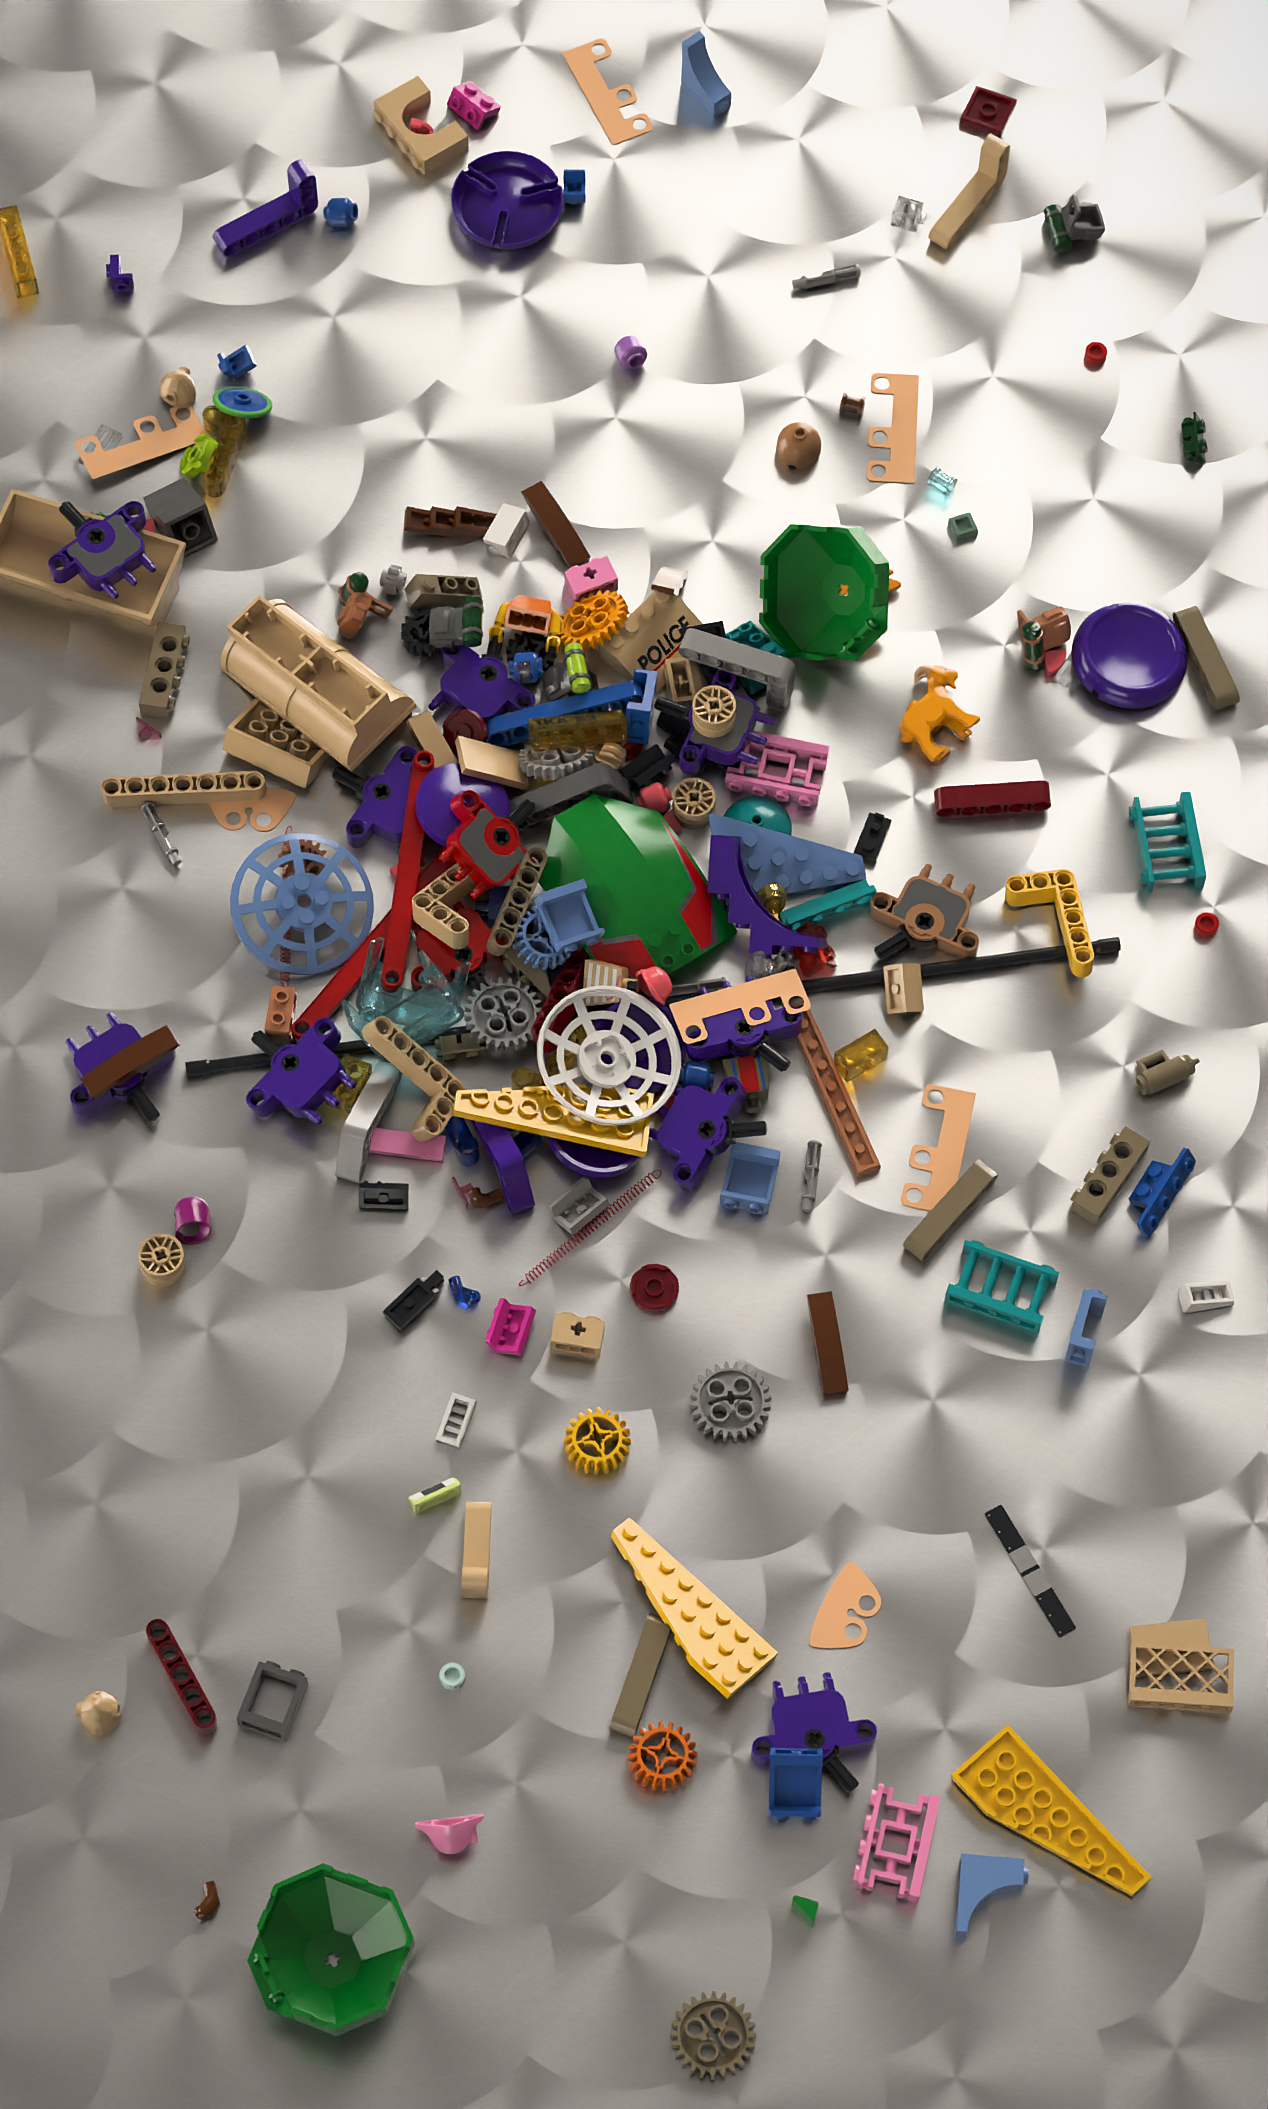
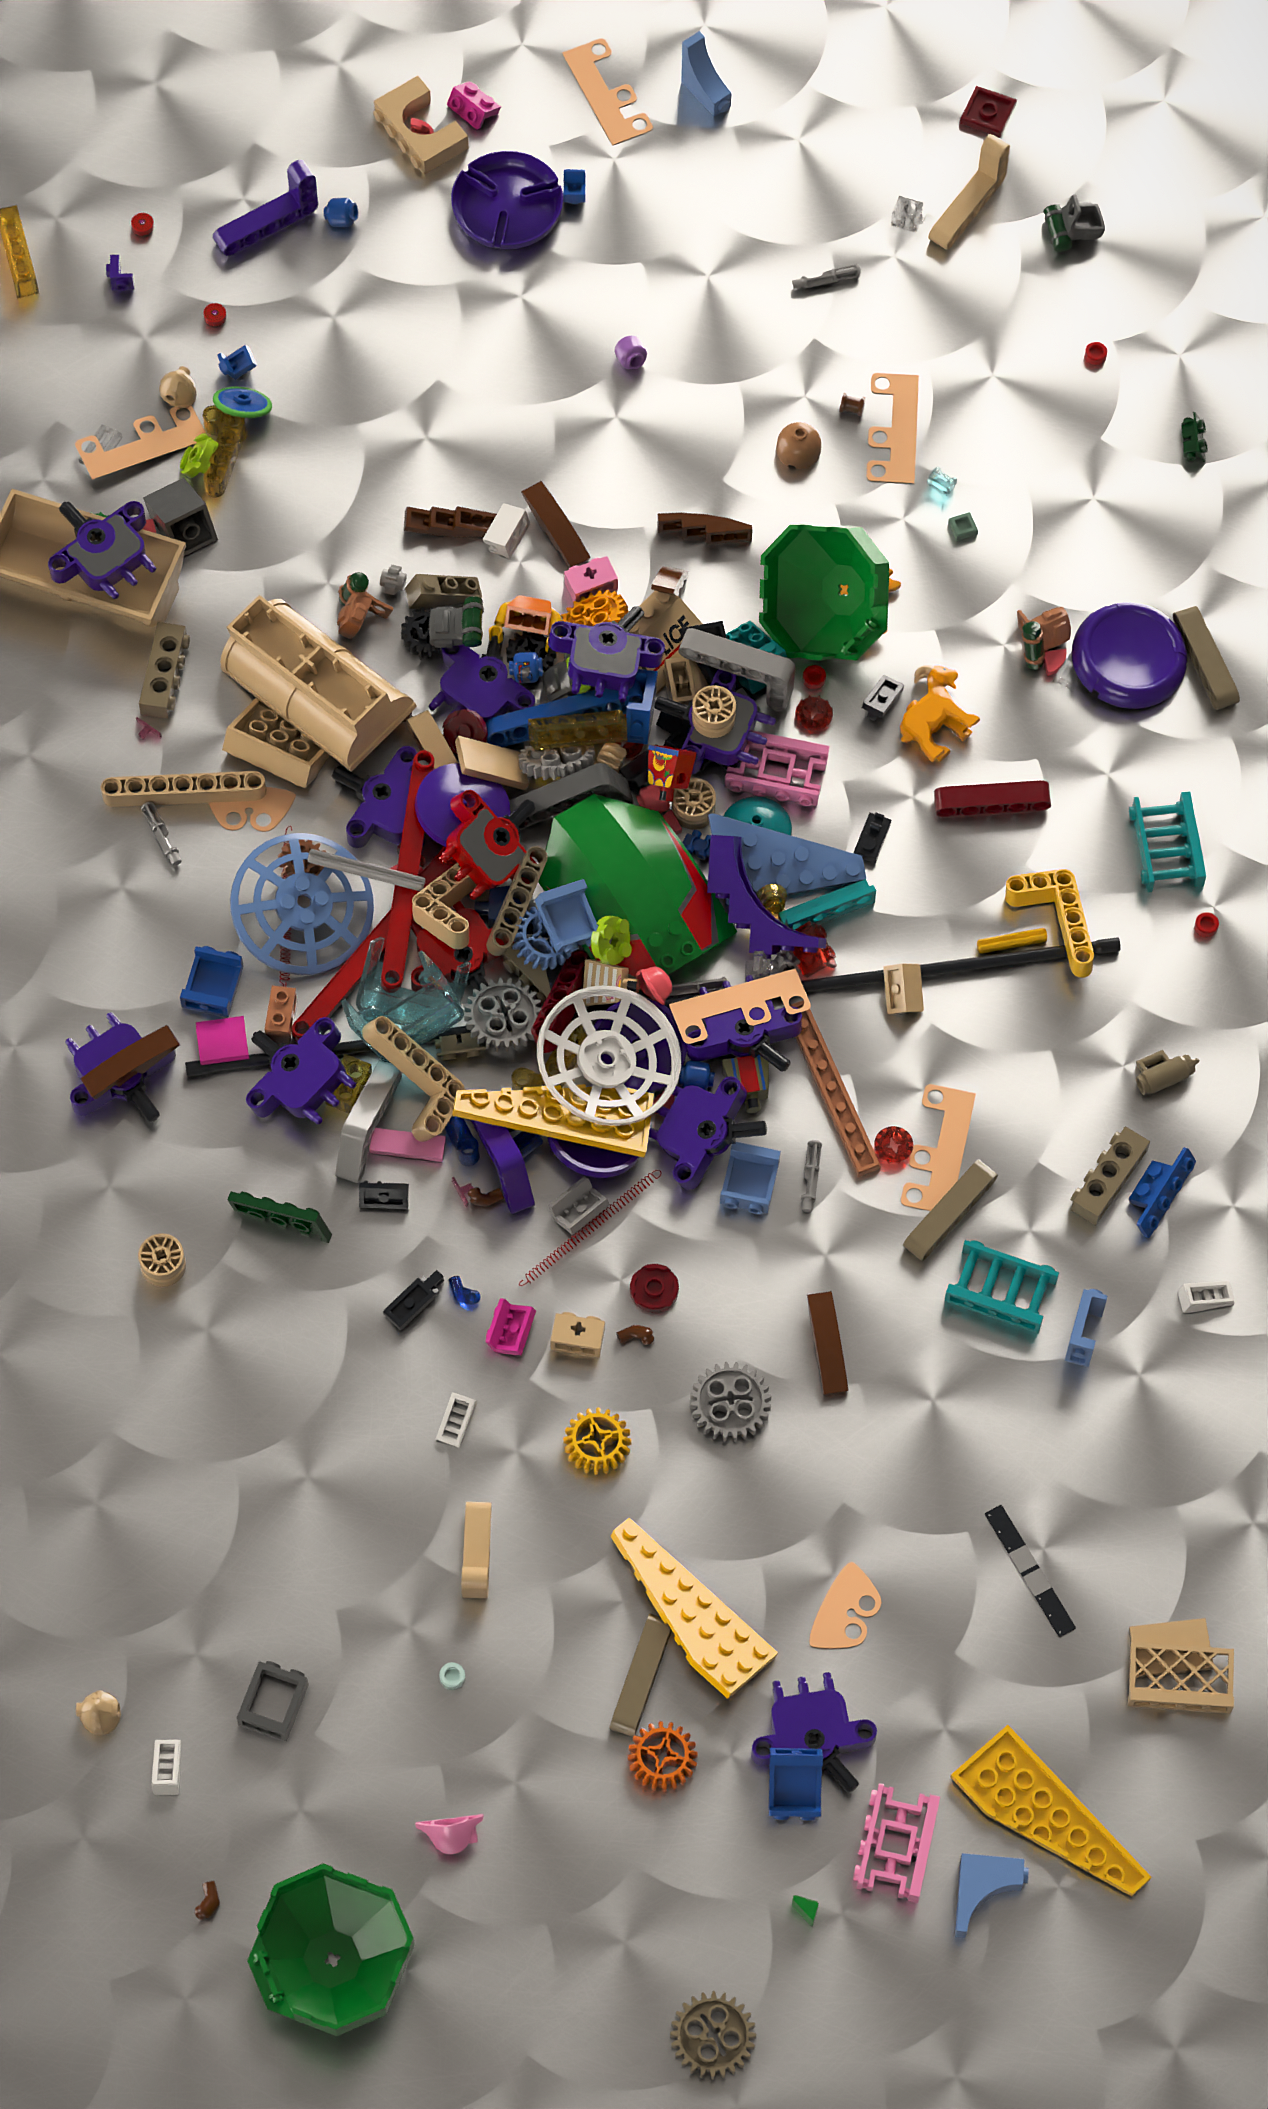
dark red beam [146,1619,218,1736] -> none
magenta helmet [174,1197,211,1244] -> none
yellowish green slope [409,1477,461,1514] -> none
clear yellow brick [834,1029,889,1082] -> none
piece [869,864,979,960] -> none
none -> red tile [131,213,154,236]
none -> white slope [151,1740,181,1795]
none -> blue panel [180,946,244,1017]
none -> dark pink slope [195,1016,249,1065]
none -> red tile [203,303,227,327]
none -> dark green wing [227,1191,332,1243]
none -> light grey axle [308,849,425,891]
none -> dark purple piece [548,606,665,702]
none -> lime plate [591,916,632,965]
none -> reddish brown arm [616,1324,654,1345]
none -> red torso [648,745,697,802]
none -> reddish brown slope [657,512,753,545]
none -> blue piece [682,830,711,860]
none -> clear red gear [795,695,833,730]
none -> red tile [802,665,826,689]
none -> plate [862,675,904,721]
none -> clear red gear [874,1126,914,1164]
none -> yellow axle [977,928,1048,954]

